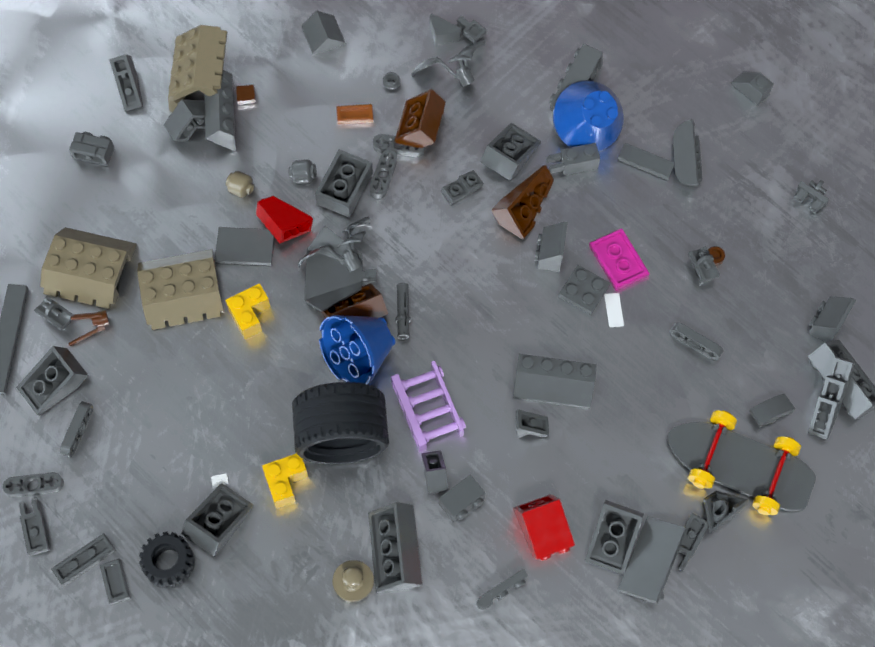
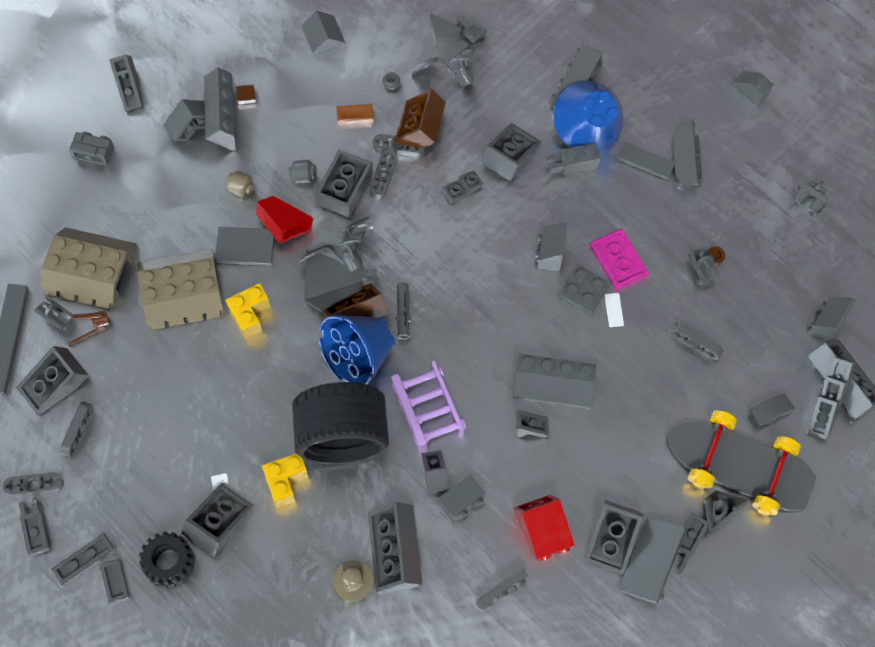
dark tan slope [168,25,227,113] -> none
reddish brown wedge [491,165,554,239] -> none

